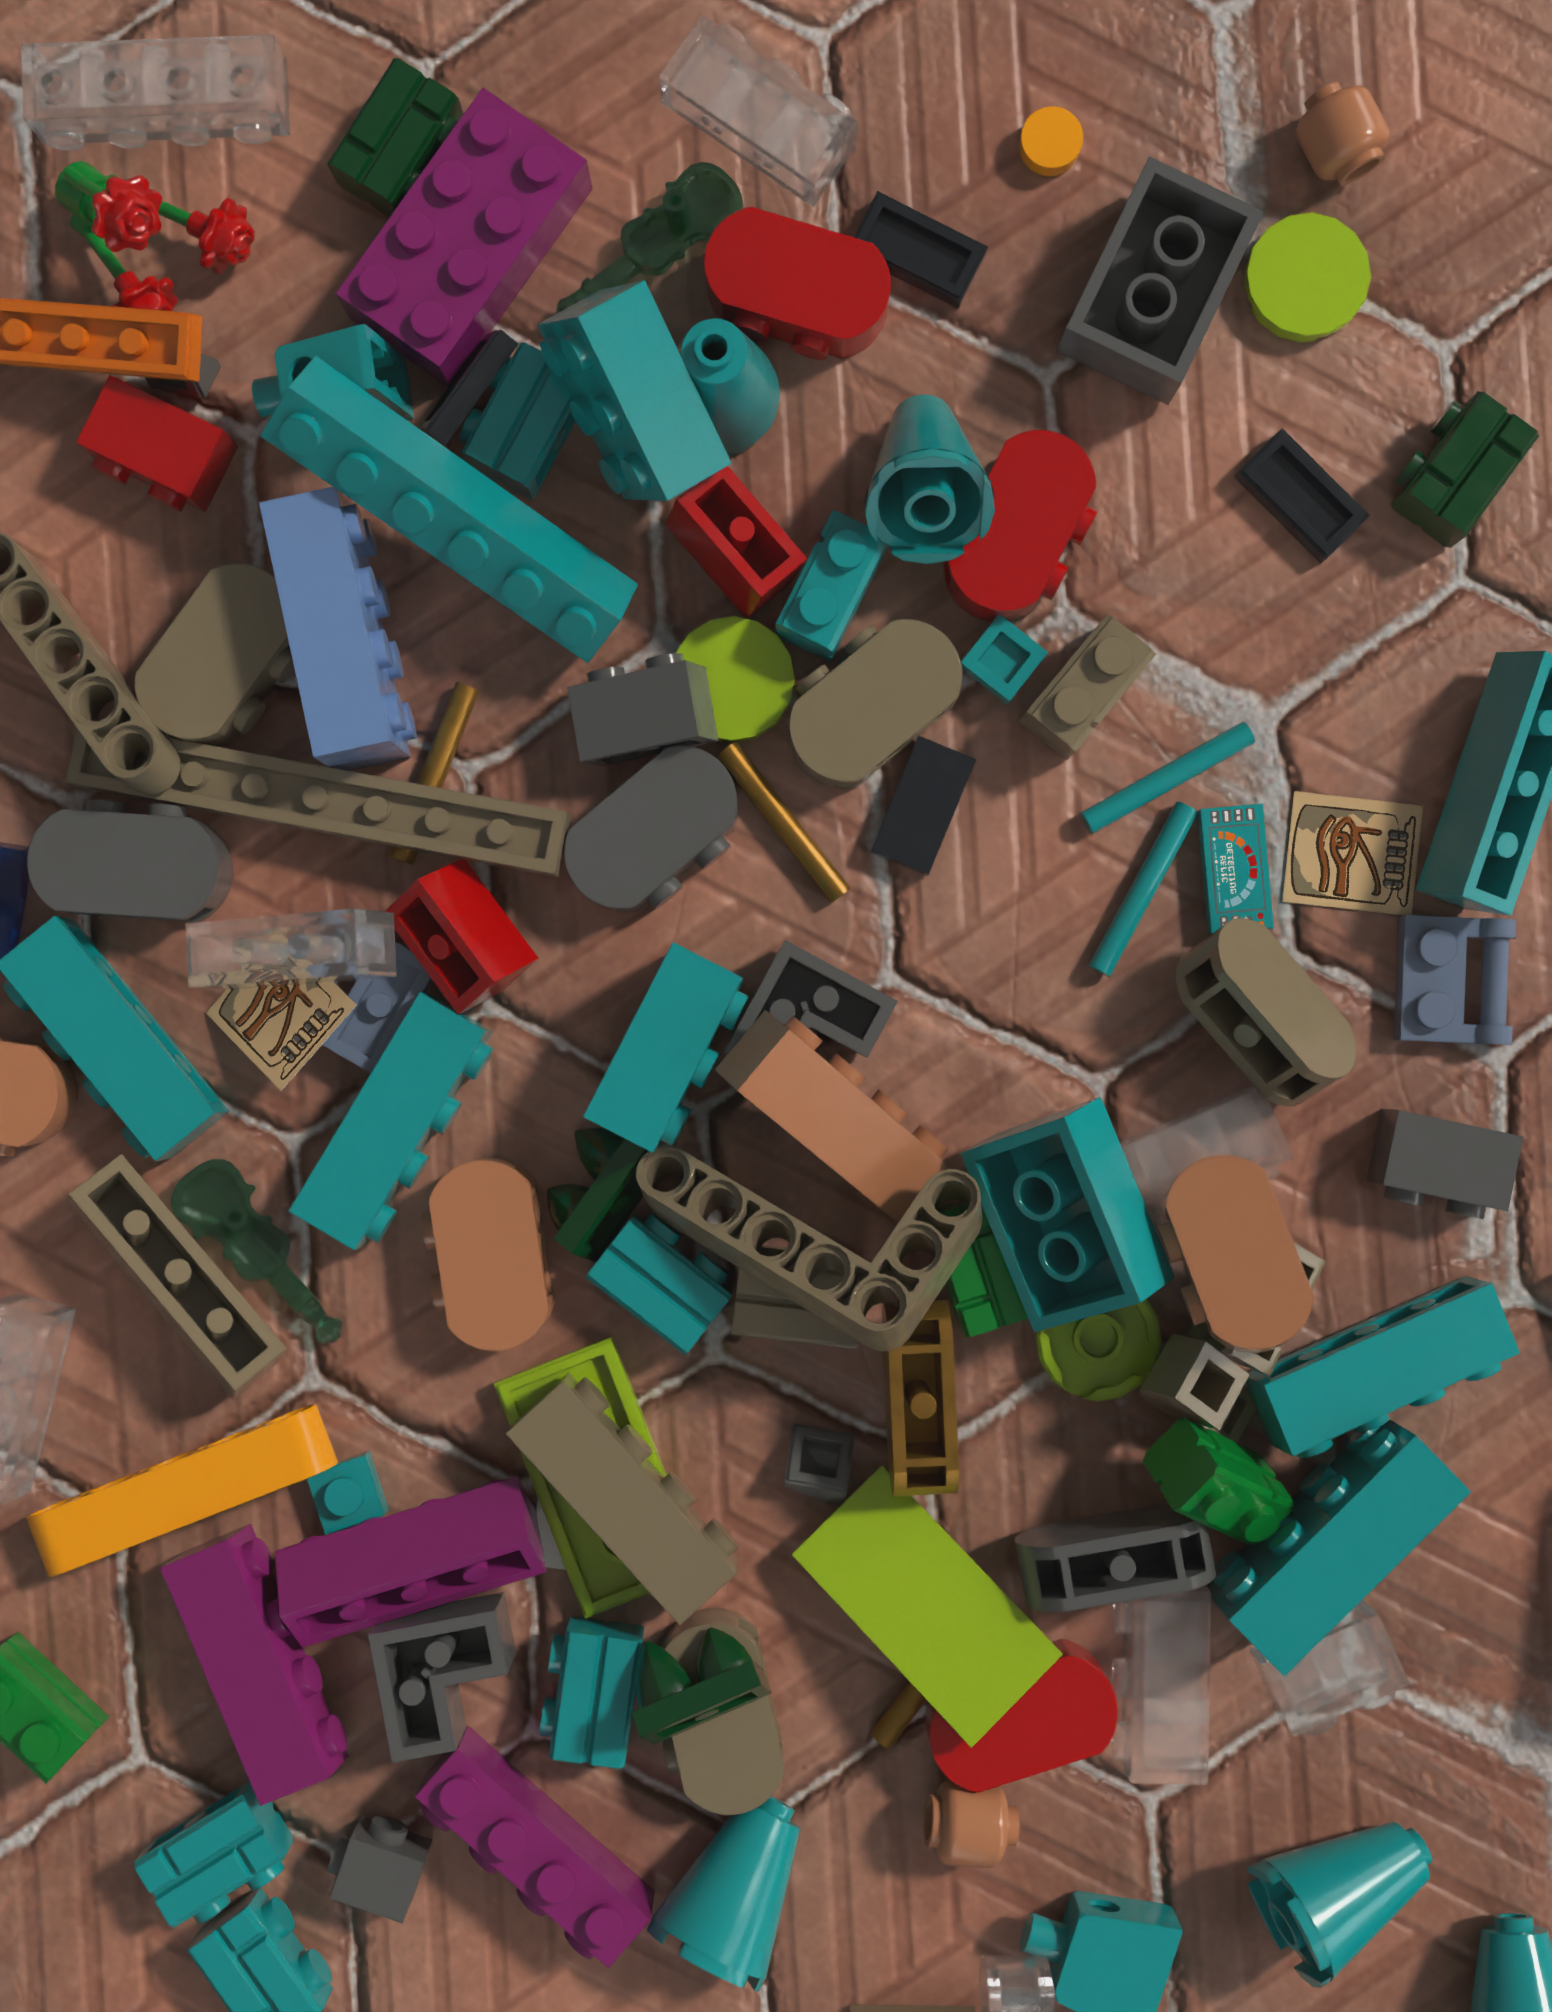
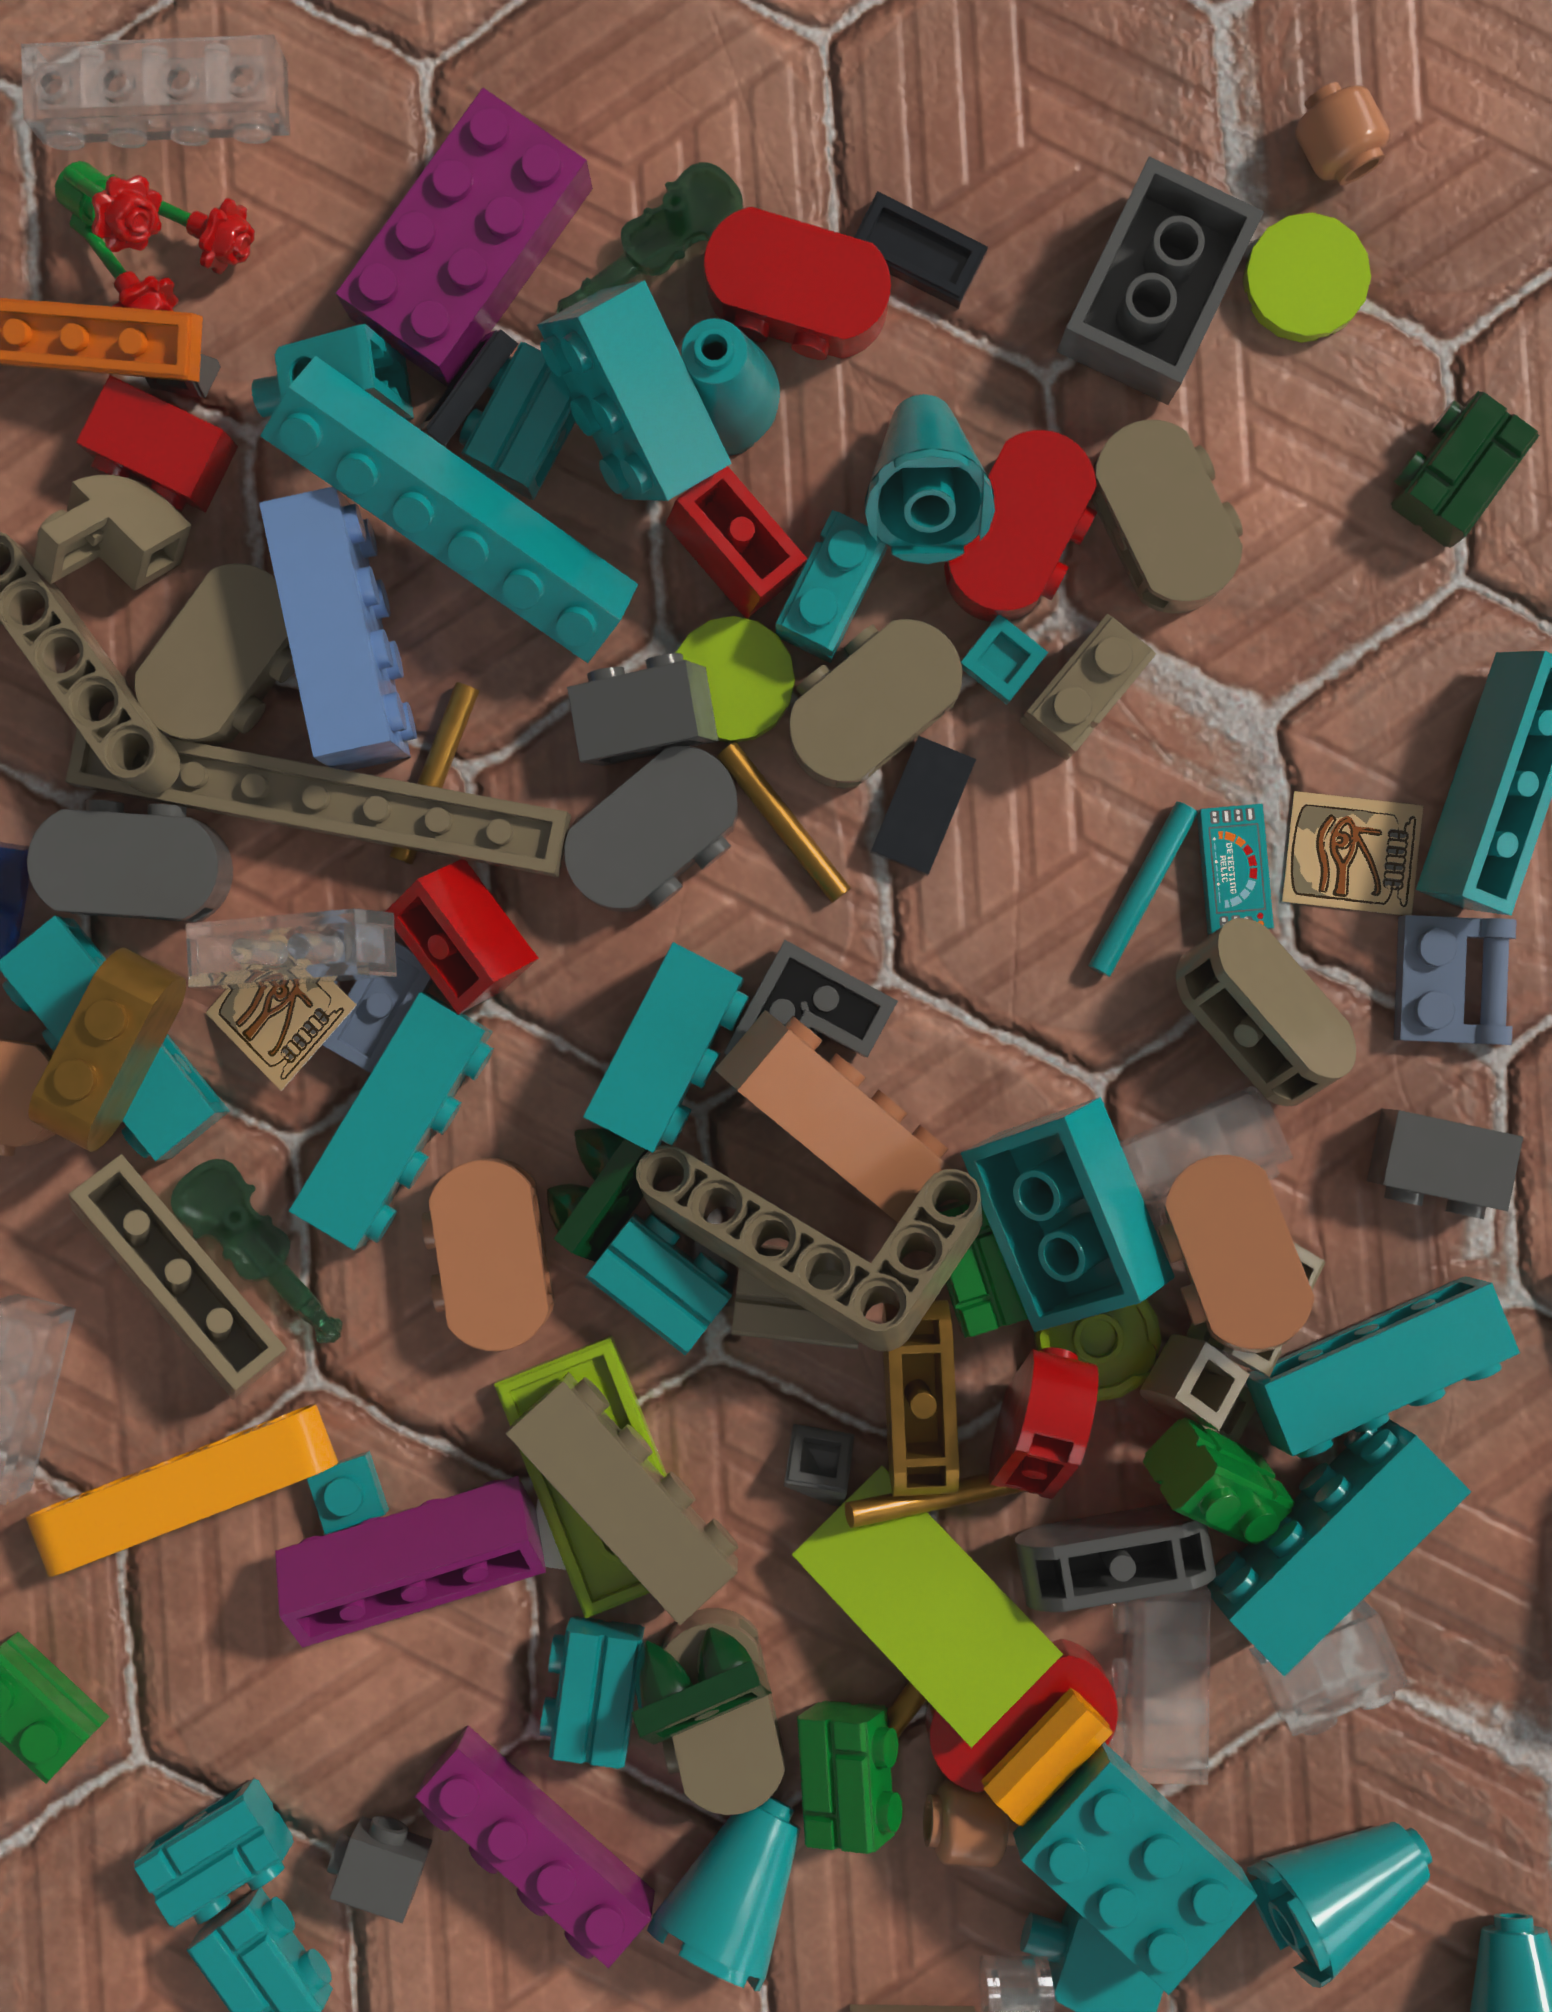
magenta brick [160,1524,349,1806] -> none
dark green brick [327,57,464,217] -> none
dark grey brick [368,1592,516,1763] -> none
clear brick [659,15,858,207] -> none
light orange tile [1019,106,1083,176] -> none
teal bar [1080,721,1255,834] -> none
black tile [1234,428,1370,564] -> none
none -> pearl gold brick [28,948,186,1152]
none -> dark tan brick [33,475,191,591]
none -> green brick [797,1701,903,1854]
none -> pearl gold bar [845,1473,1024,1528]
none -> light orange axle [981,1688,1113,1827]
none -> red brick [989,1347,1099,1499]
none -> teal brick [1013,1742,1258,1995]
none -> dark tan brick [1091,420,1243,613]

